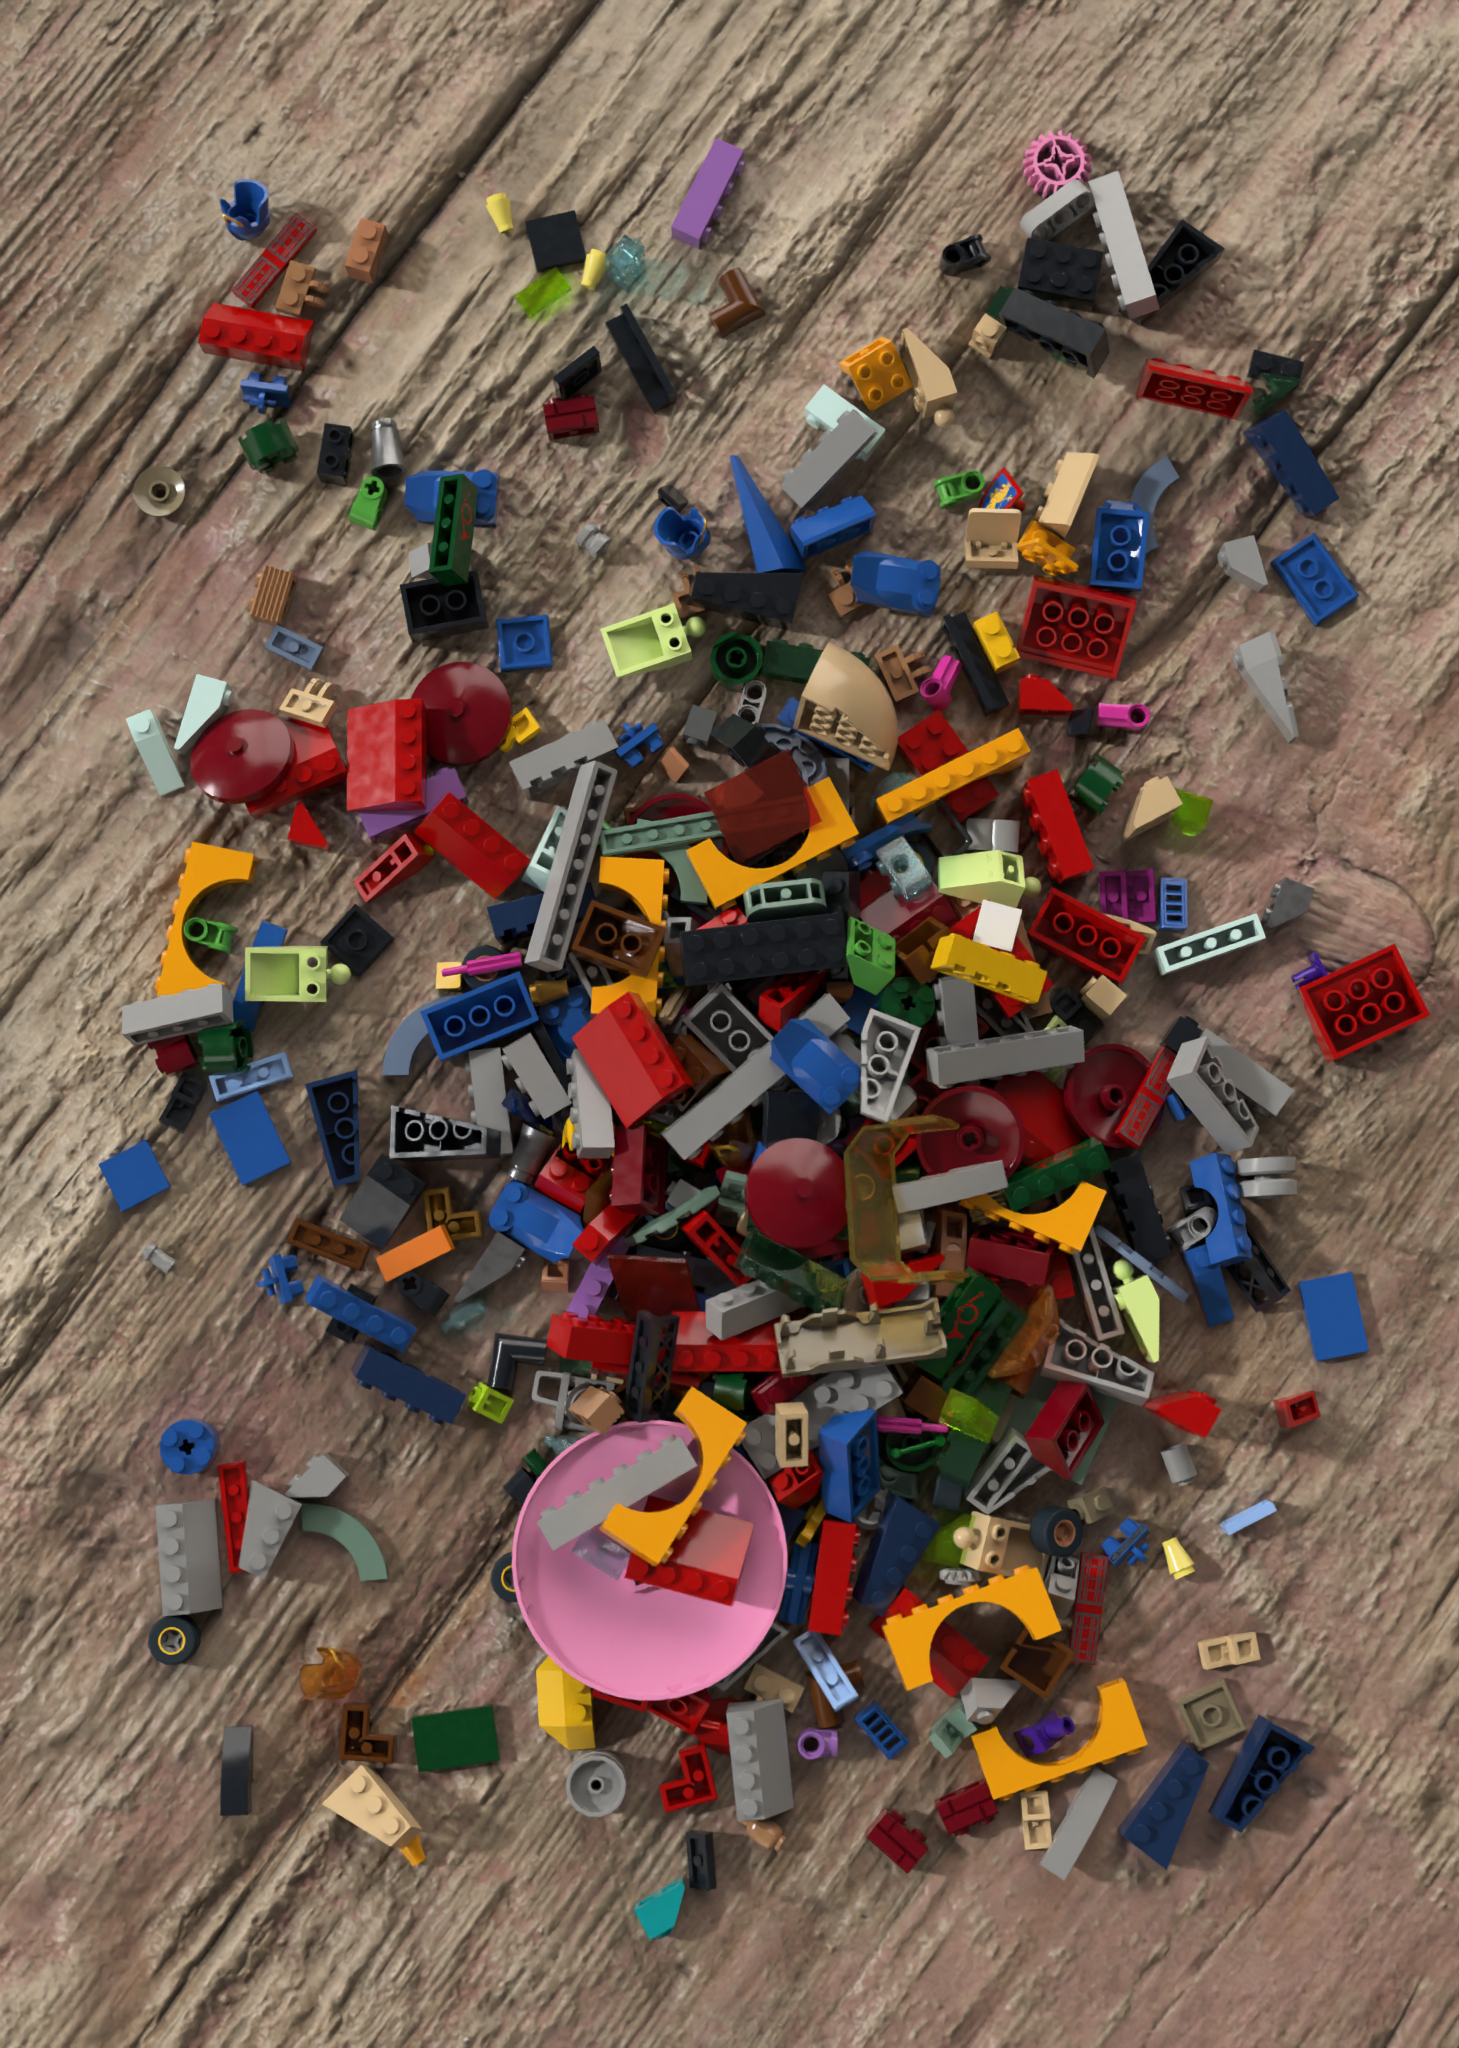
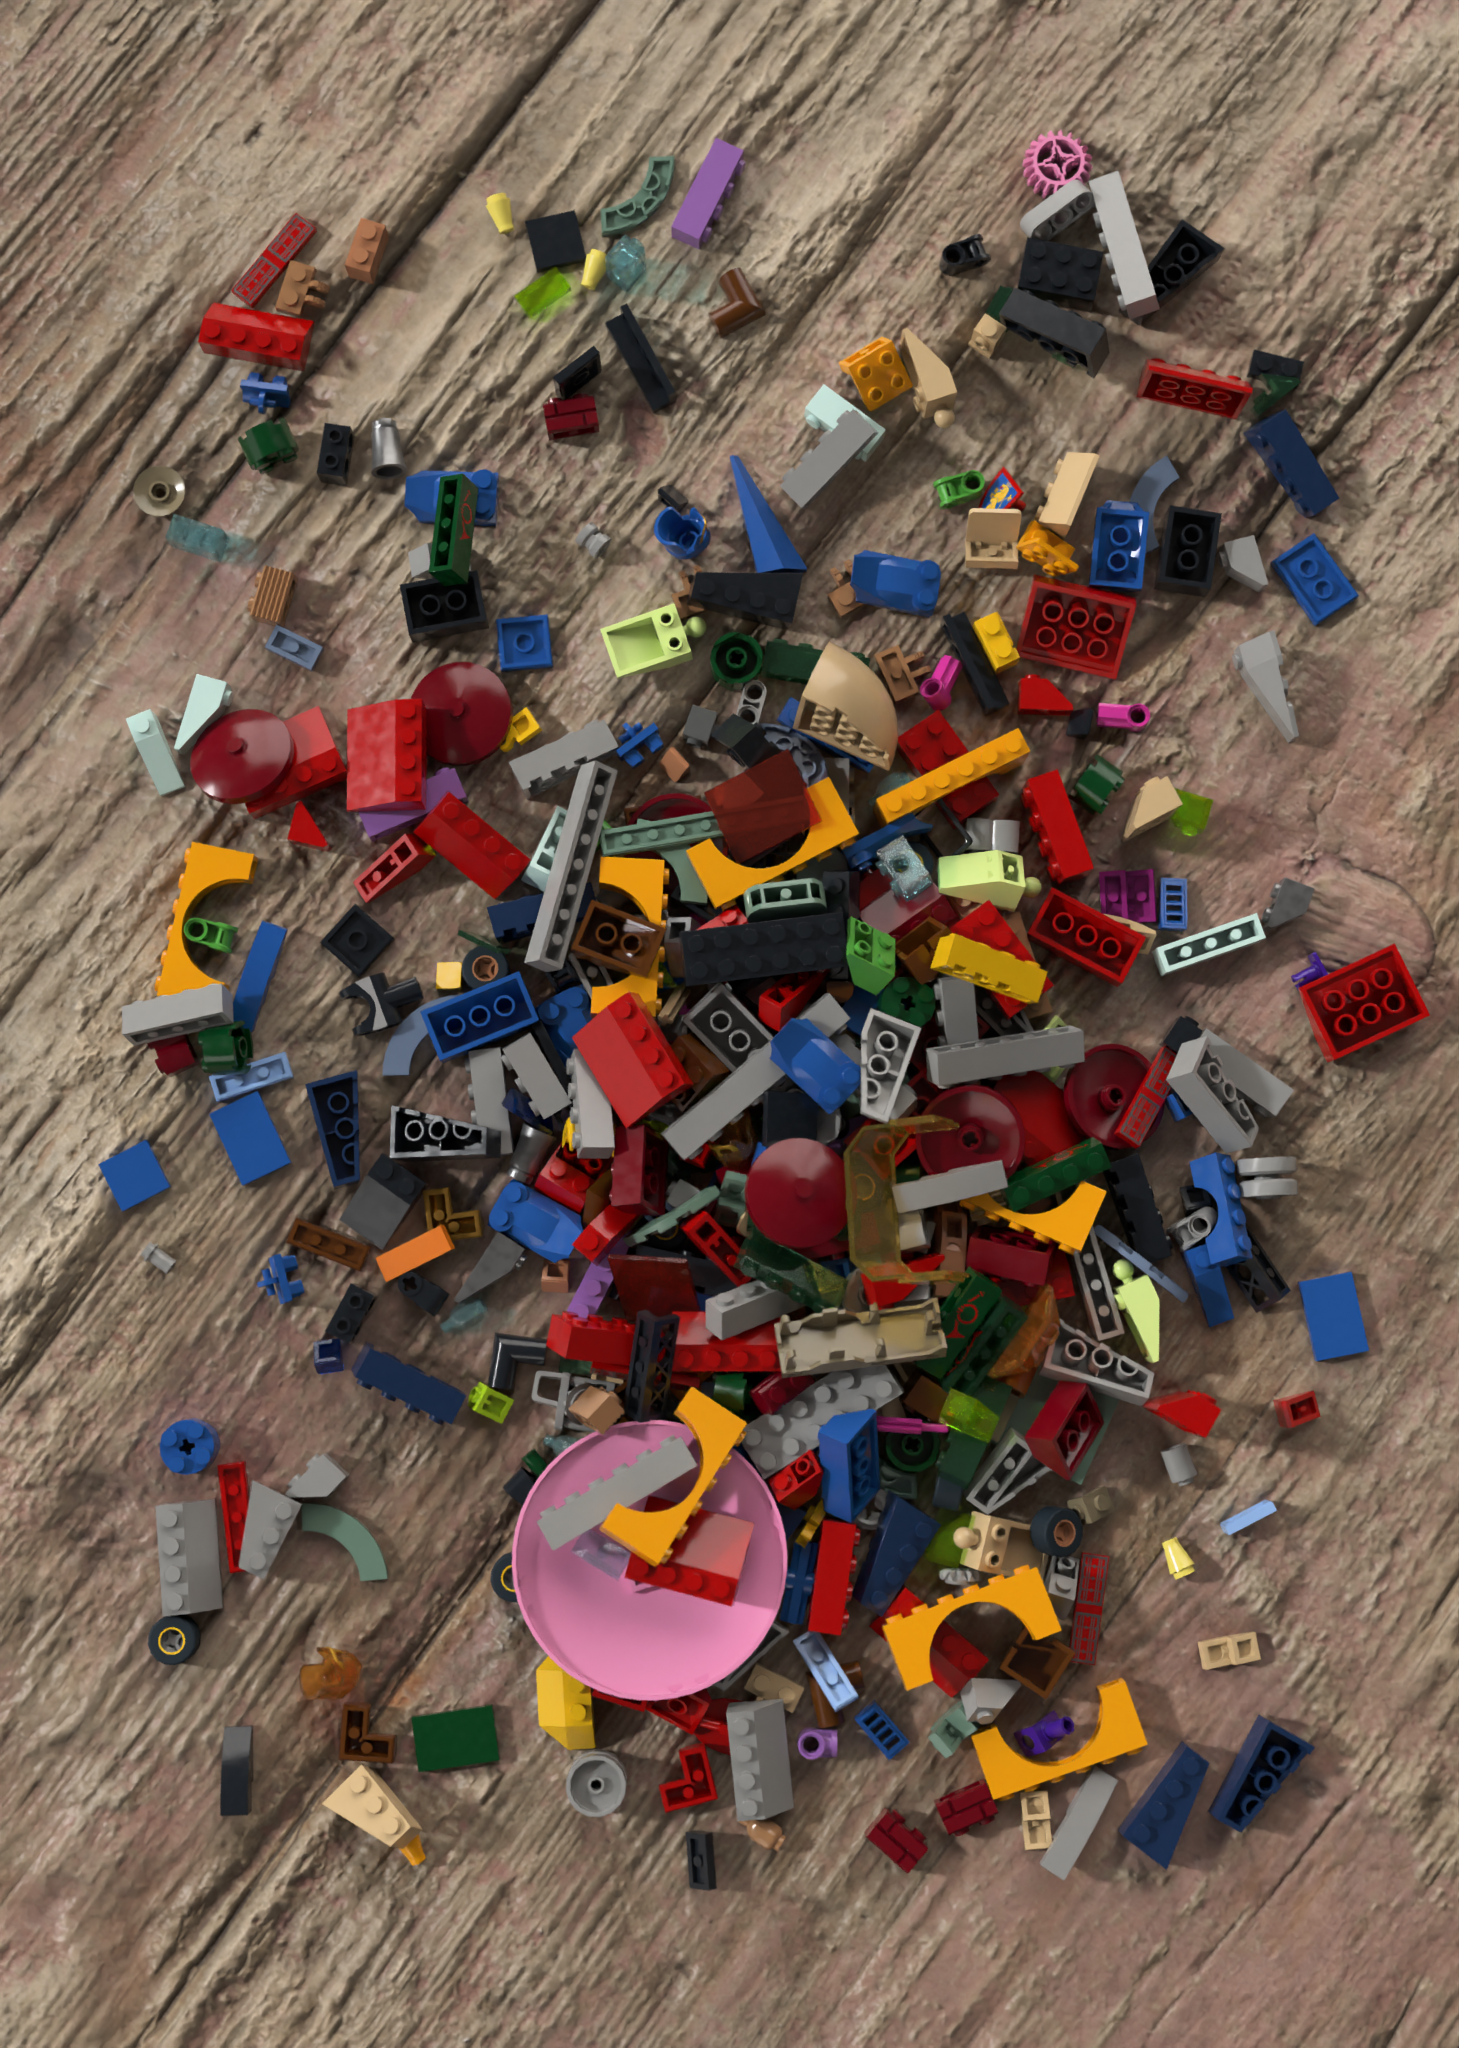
black slope [159,1071,208,1134] -> none
blue helmet [220,179,271,241] -> none
yellowish green slope [245,946,351,1002] -> none
tan hinge [279,678,338,728] -> none
blue arch [305,1274,417,1353] -> none
bright green piece [349,476,388,531] -> none
dark pink axle [441,951,523,977] -> none
pearl gold cone [529,980,570,1007] -> none
teal slope [634,1877,685,1940] -> none
tan brick [775,1402,808,1467] -> none
blue slope [790,495,876,561] -> none
green hinge [891,1435,946,1459] -> none
white sticker [972,900,1022,952] -> none
black slope [1049,986,1104,1045] -> none
tan brick [1079,975,1127,1021] -> none
blue hips [1101,1518,1150,1568] -> none
dark tan tile [1174,1678,1248,1752] -> none
none -> clear light blue brick [165,514,229,563]
none -> clear blue slope [313,1338,344,1374]
none -> black connector [339,973,424,1036]
none -> clear green piece [457,930,510,954]
none -> sand green tile [601,156,675,237]
none -> black brick [1154,505,1222,597]

